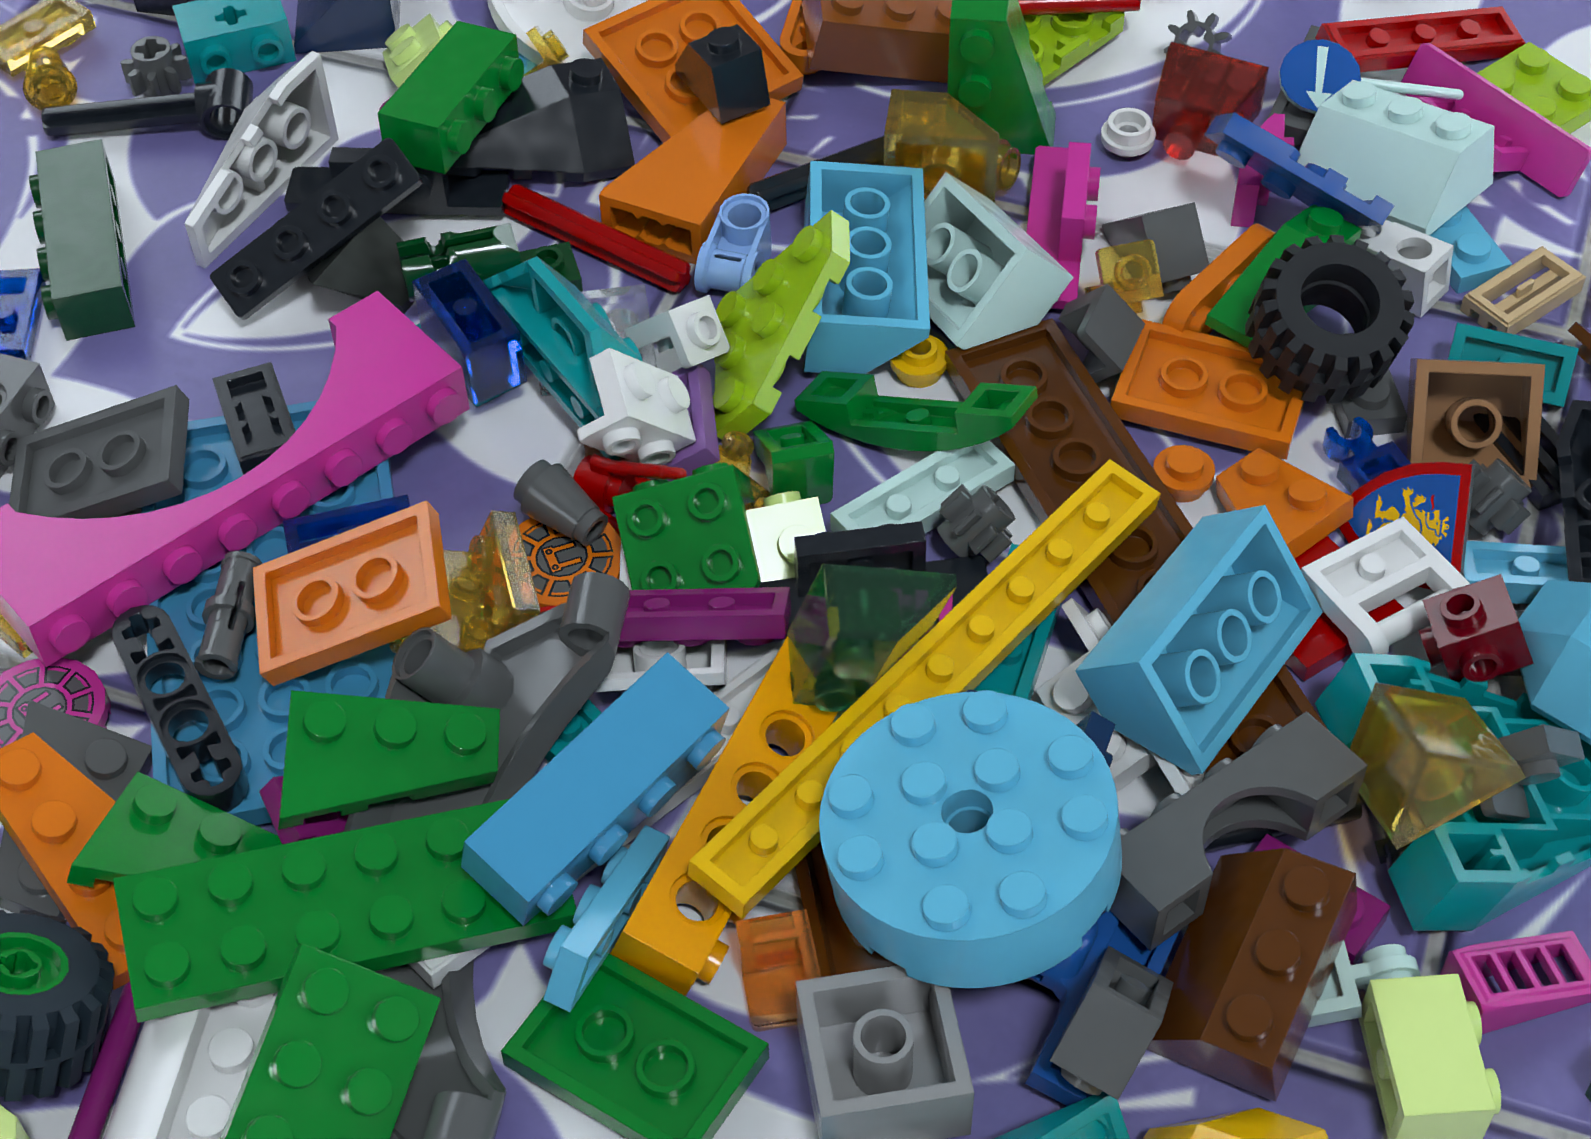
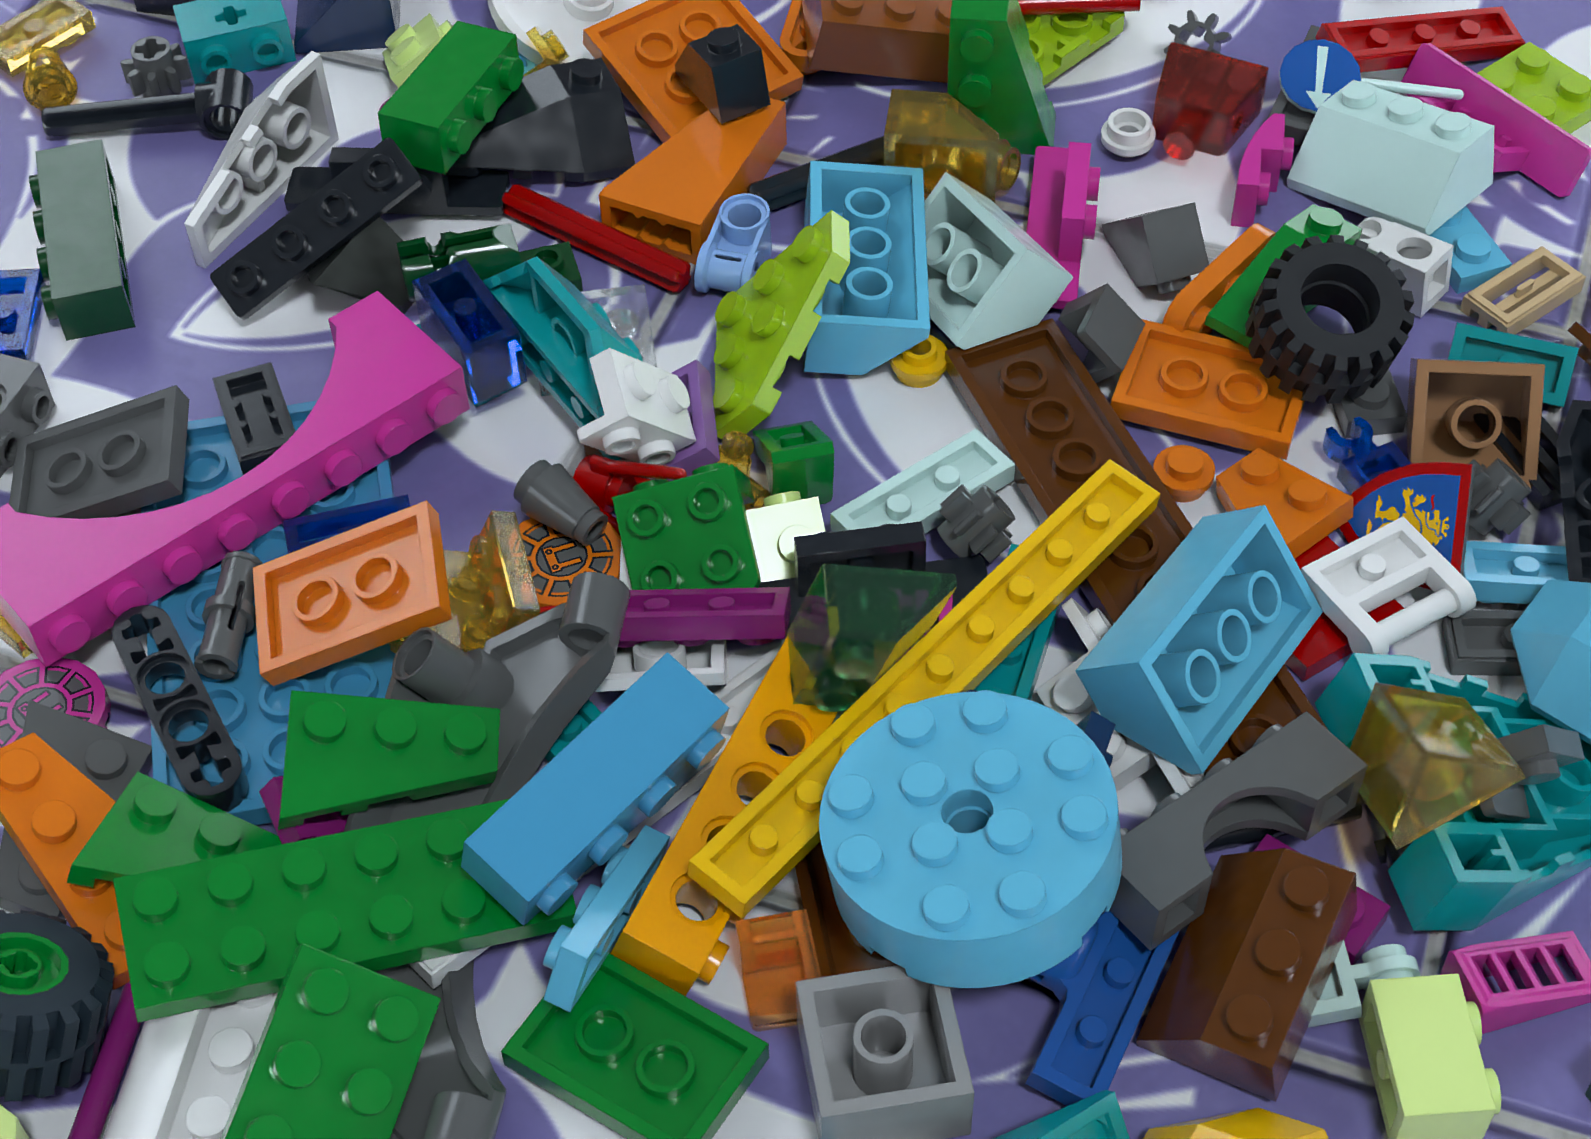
white bracket [624,295,730,369] -> none
green slope [794,371,1038,452] -> none
dark grey slope [1050,946,1174,1100] -> none
clear yellow bracket [1085,239,1164,313] -> none
blue wing [1204,112,1395,226] -> none
dark red brick [1419,574,1534,682] -> none

